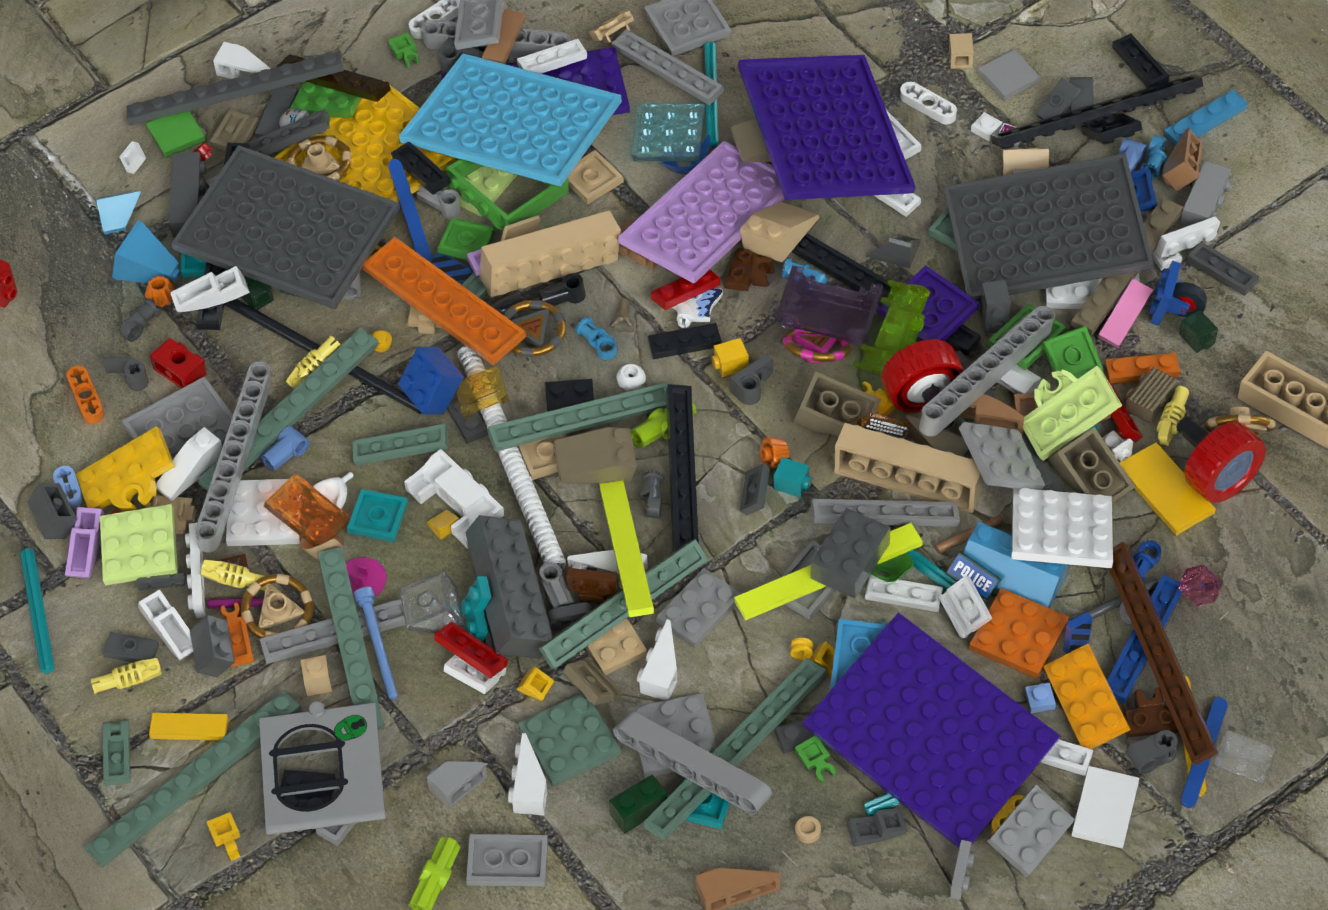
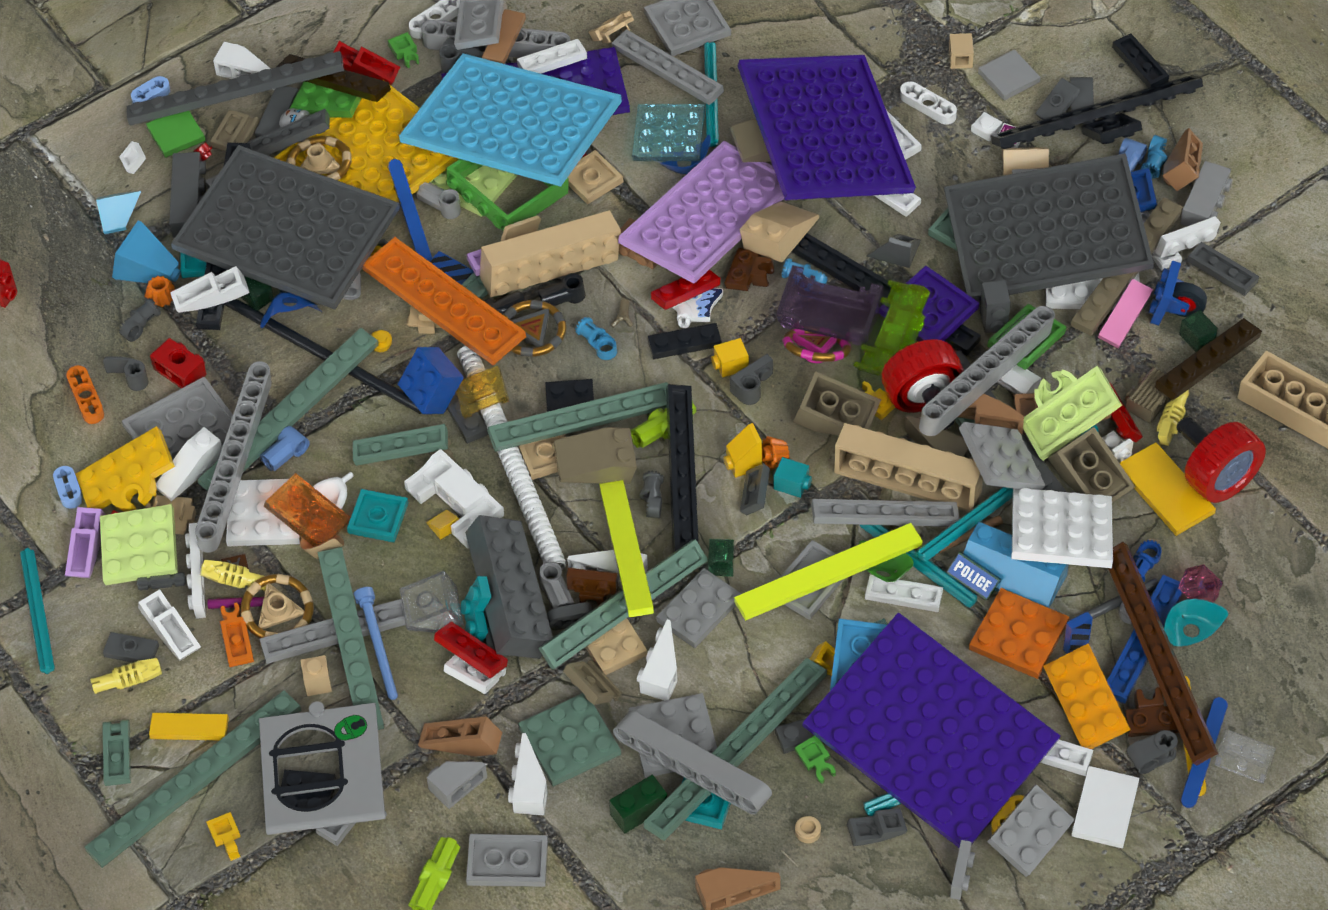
dark grey brick [27,483,77,539] -> none
dark grey brick [190,615,235,677] -> none
light yellow hinge [285,335,341,390] -> none
dark pink piece [346,557,387,600] -> none
black plate [391,142,451,195] -> none
bright green tile [437,217,495,260] -> none
yellow slope [517,666,554,701] -> none
white plate [616,364,646,391] -> none
yellow bush [790,638,813,660] -> none
dark grey brick [811,508,890,599] -> none
slope [857,412,911,438] -> none
white plate [938,576,993,638] -> none
light blue plate [1024,683,1056,713] -> none
bright green tile [1042,326,1104,385] -> none
orange plate [1105,353,1180,384] -> none
dark azure plate [1164,90,1248,146] -> none
piece [1204,407,1276,435] -> none
none -> light blue beam [131,76,170,103]
none -> blue piece [260,292,322,328]
none -> red slope [333,41,400,86]
none -> medium nougat slope [418,716,503,757]
none -> clear green brick [708,539,734,577]
none -> yellow slope [723,423,762,478]
none -> teal axle [917,487,1013,562]
none -> dark brown plate [1155,318,1262,400]
none -> teal piece [1164,599,1229,647]

